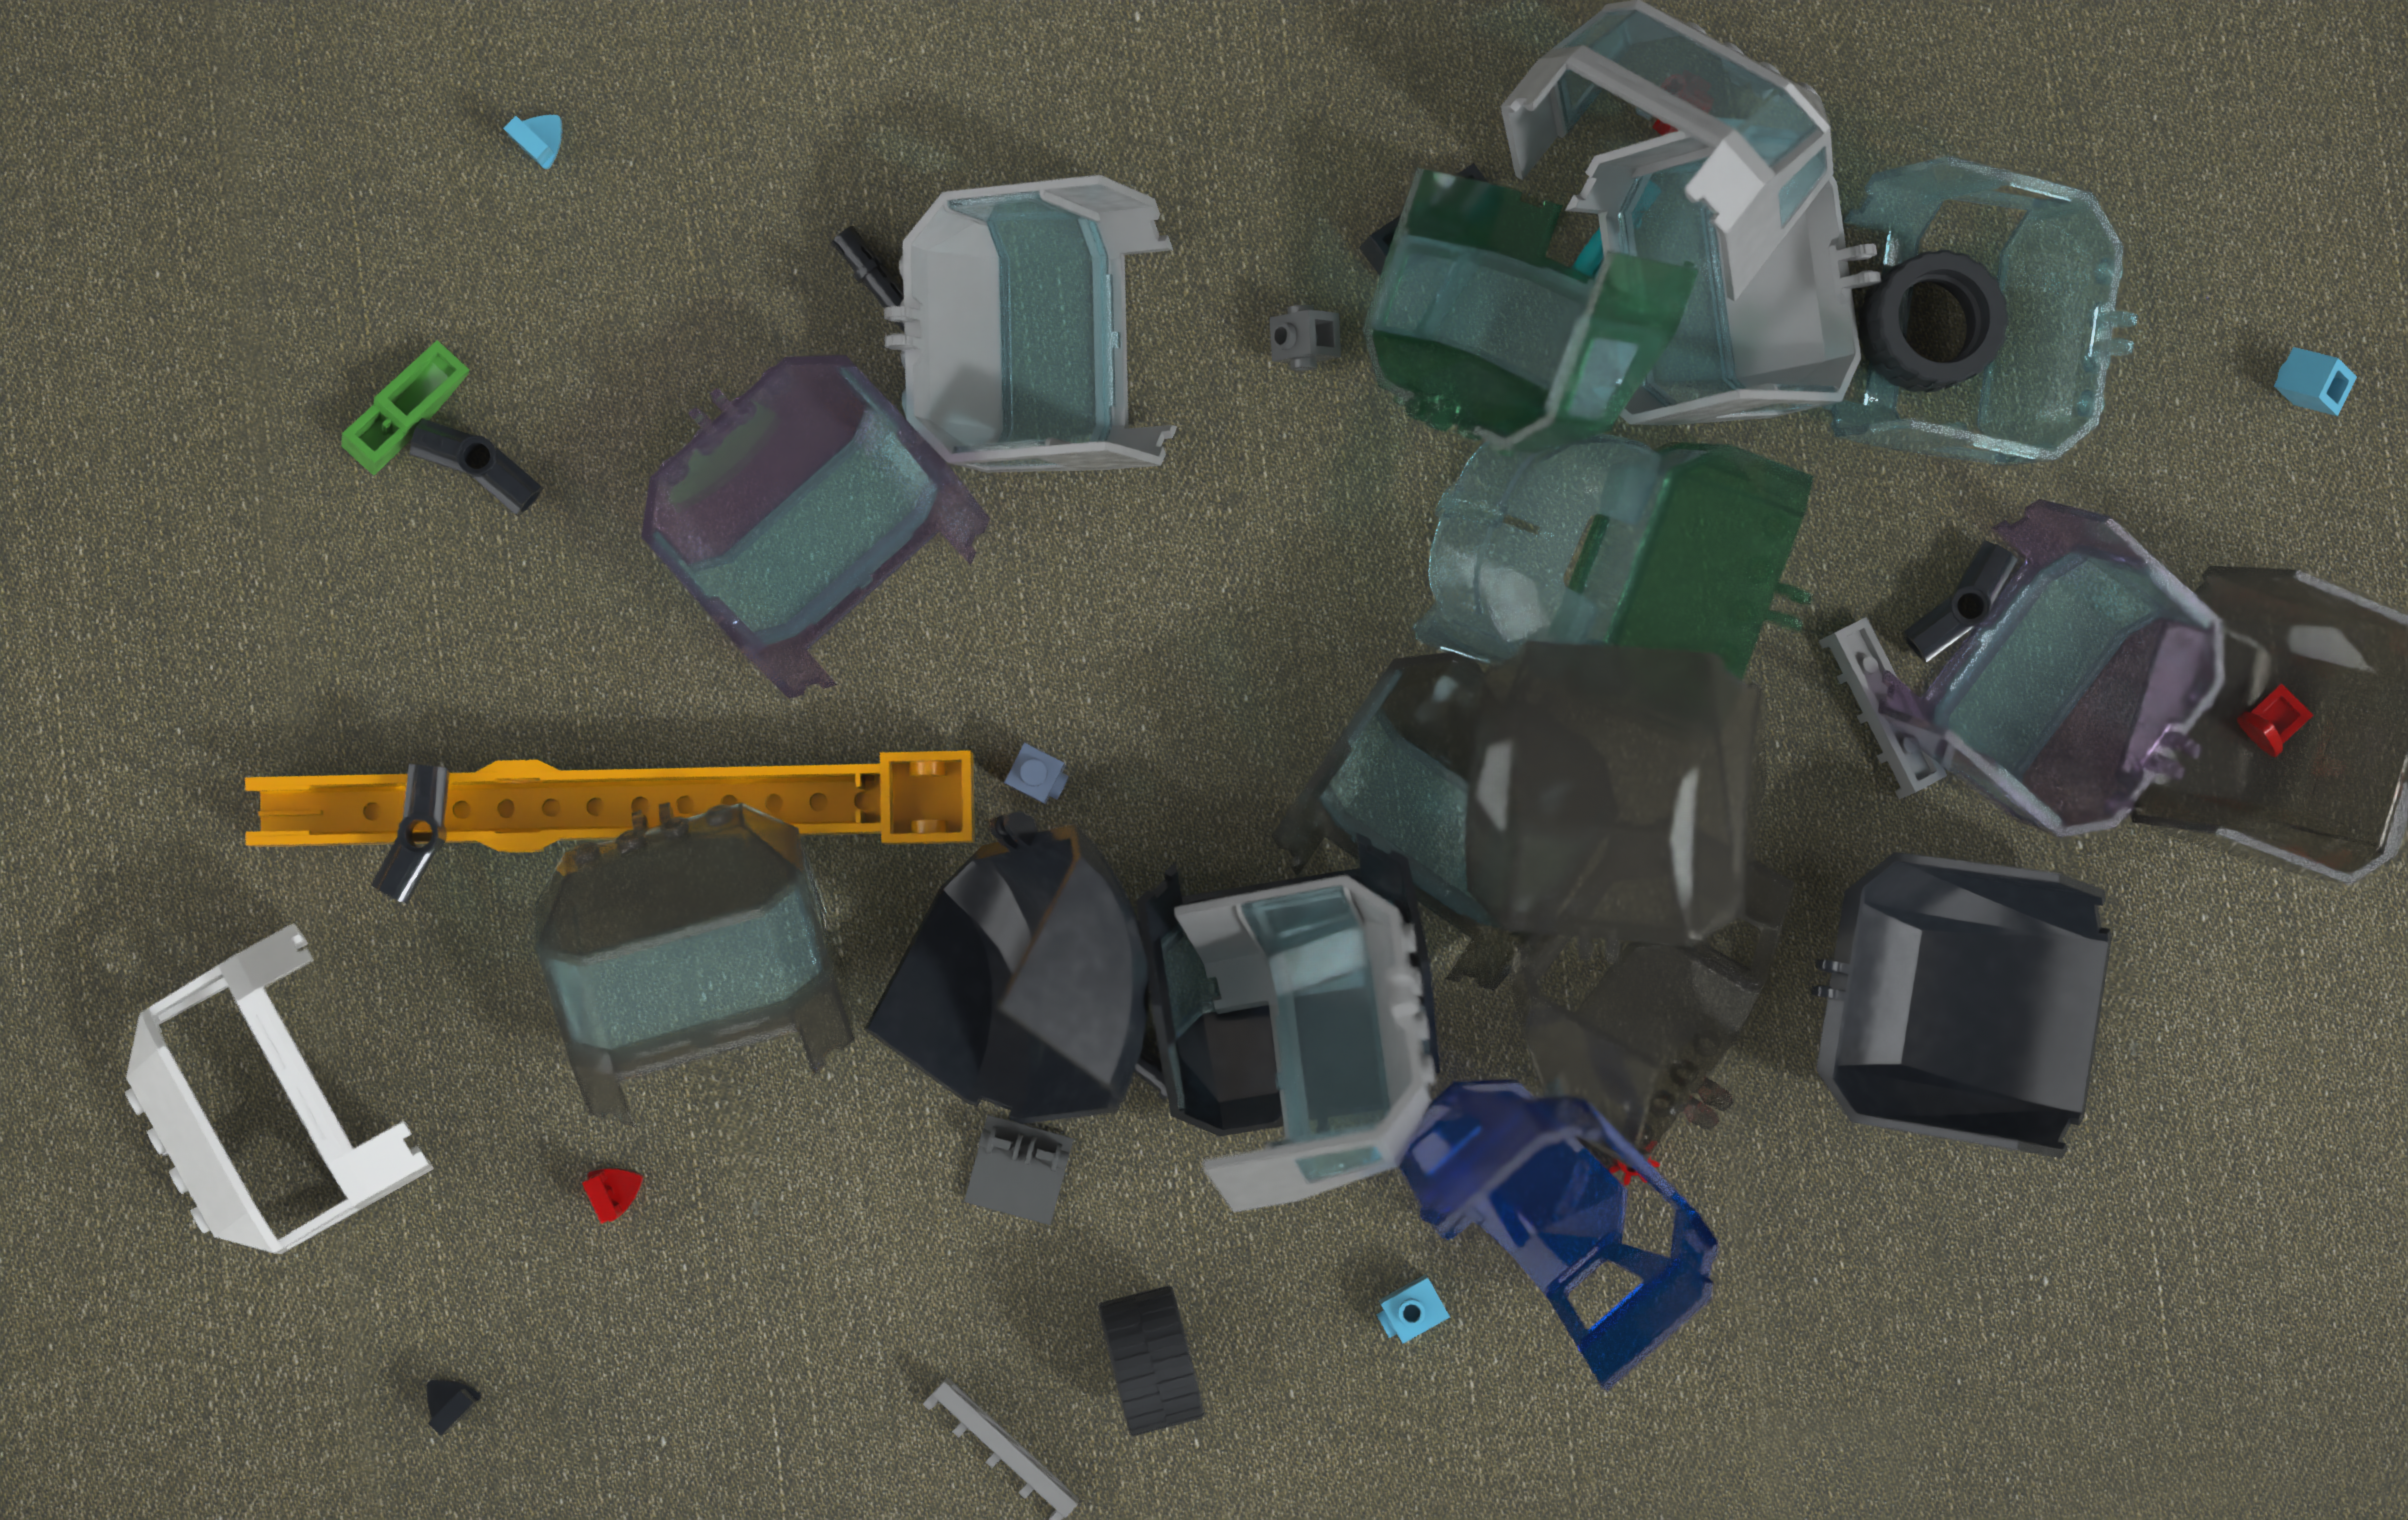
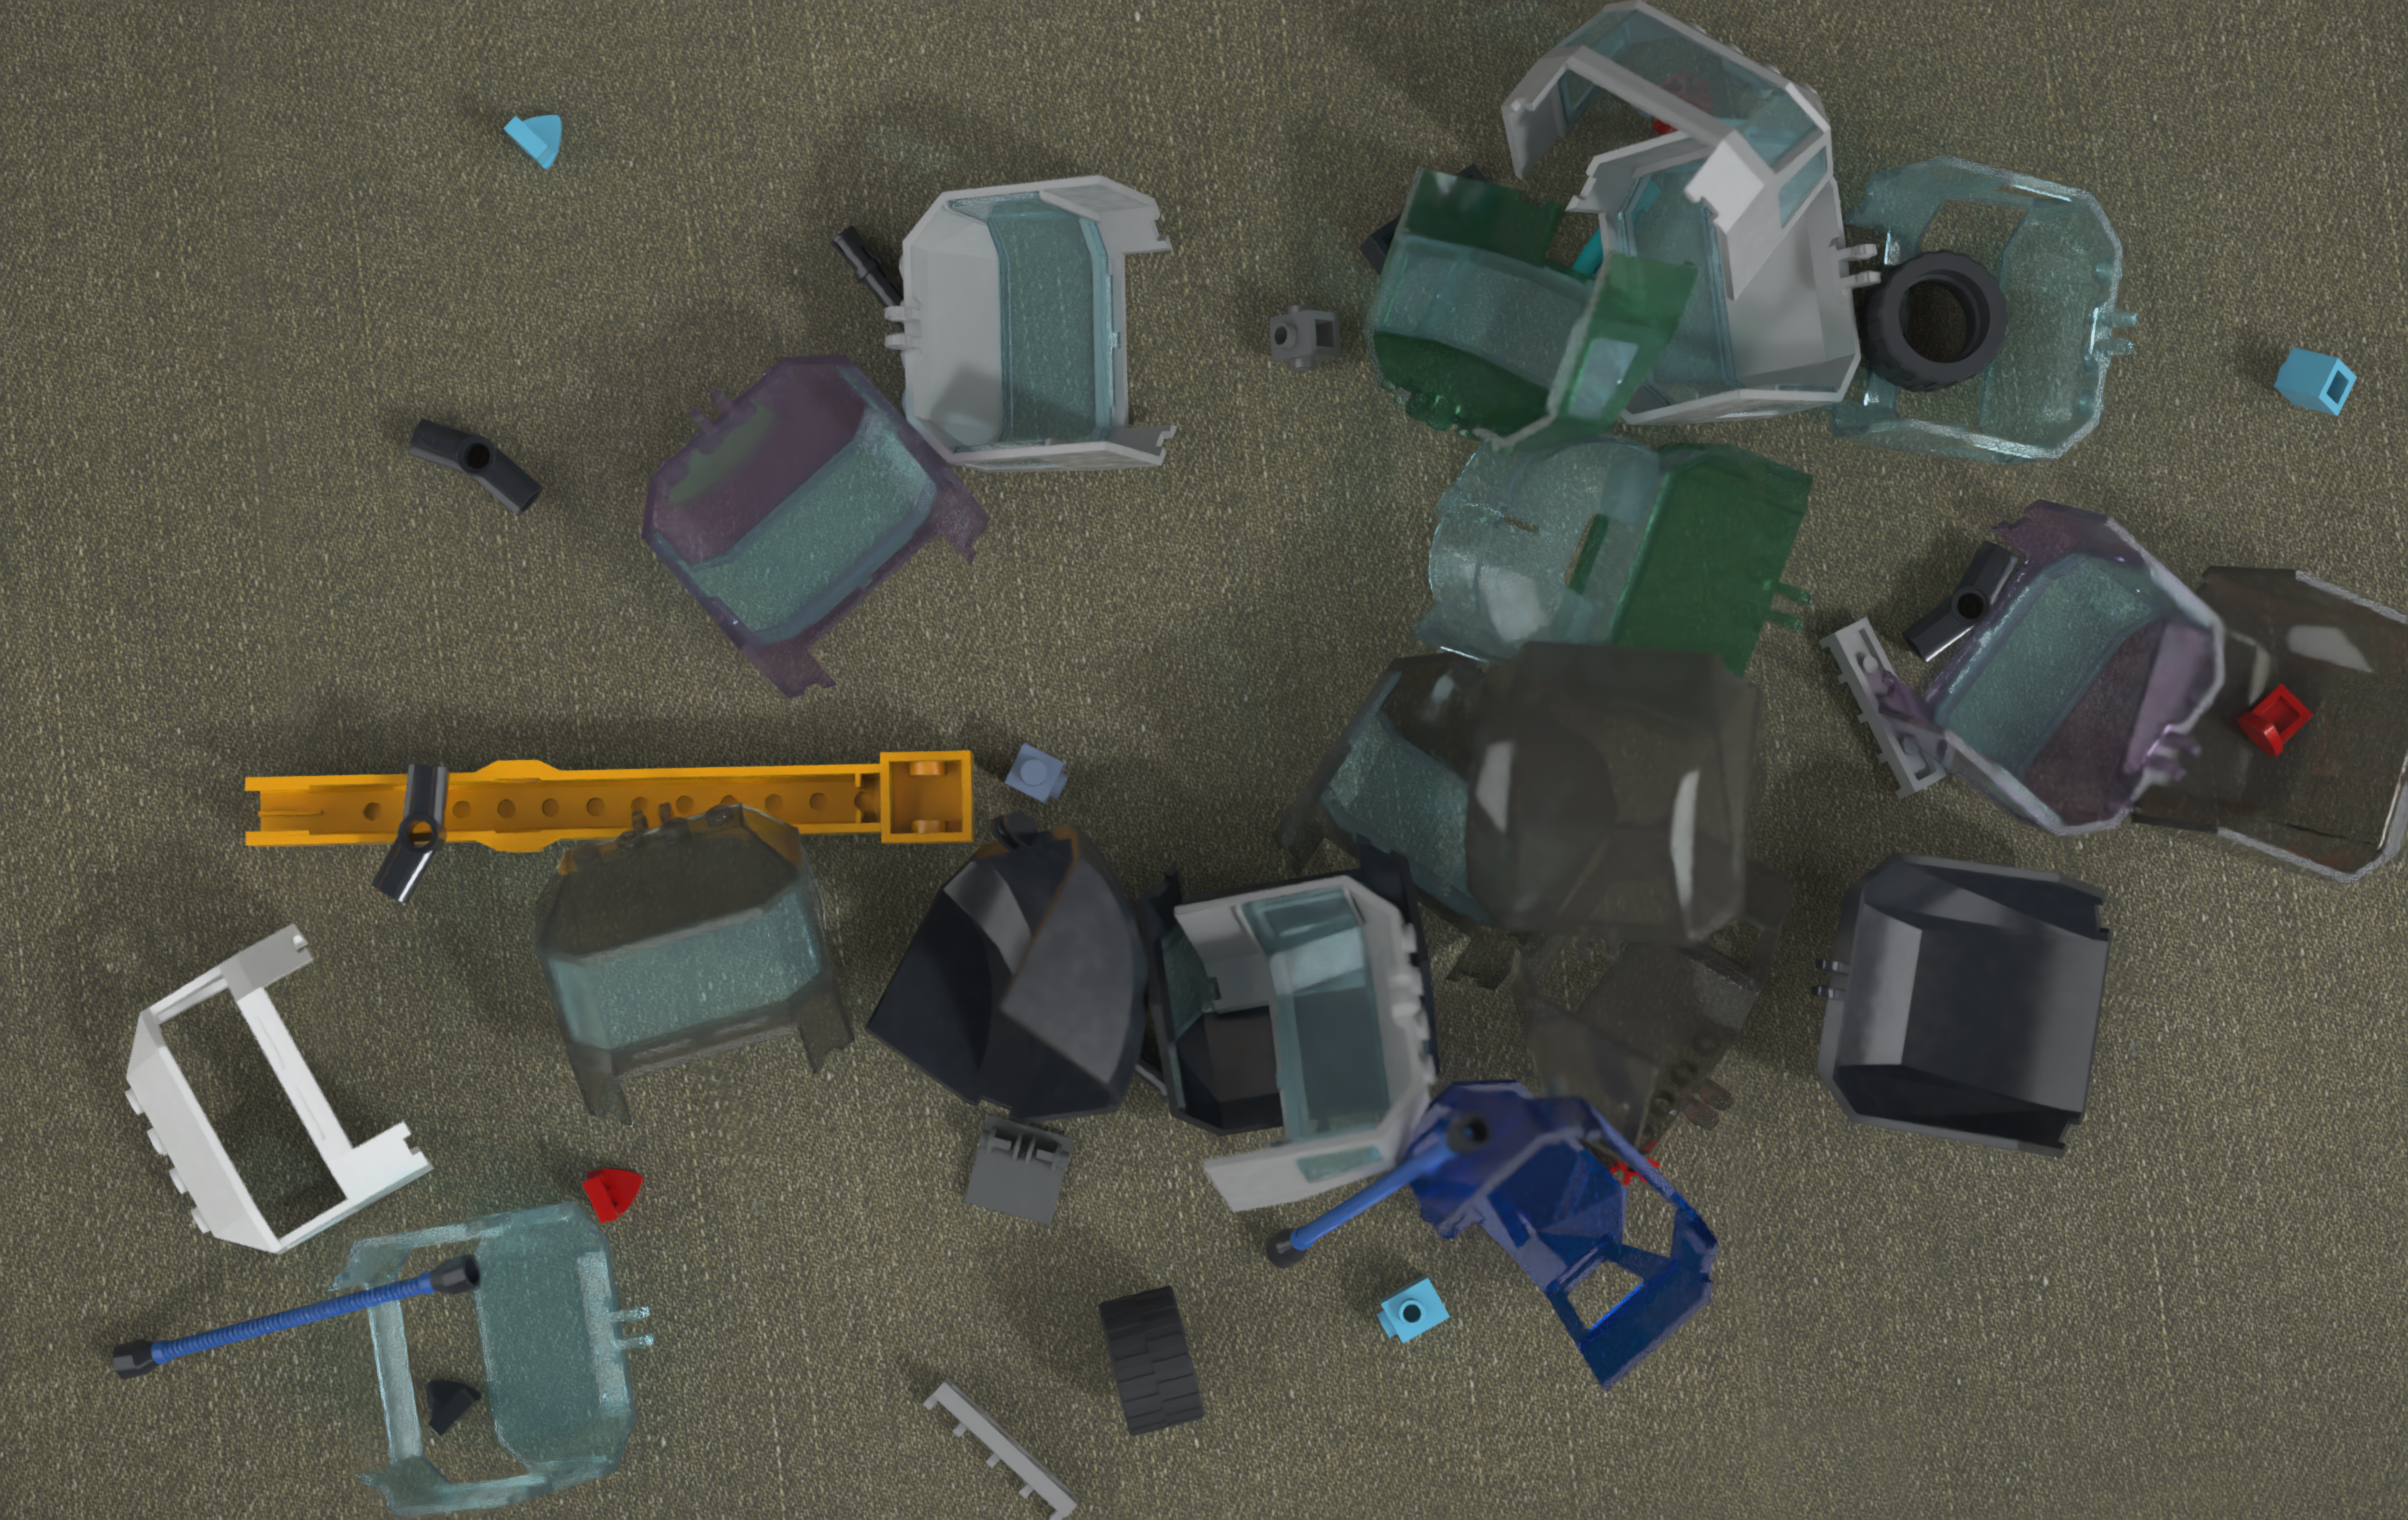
bright green slope [341,340,470,476] -> none
none -> blue hose [112,1253,481,1380]
none -> clear light blue windscreen [328,1201,654,1517]
none -> hose [1266,1111,1493,1269]

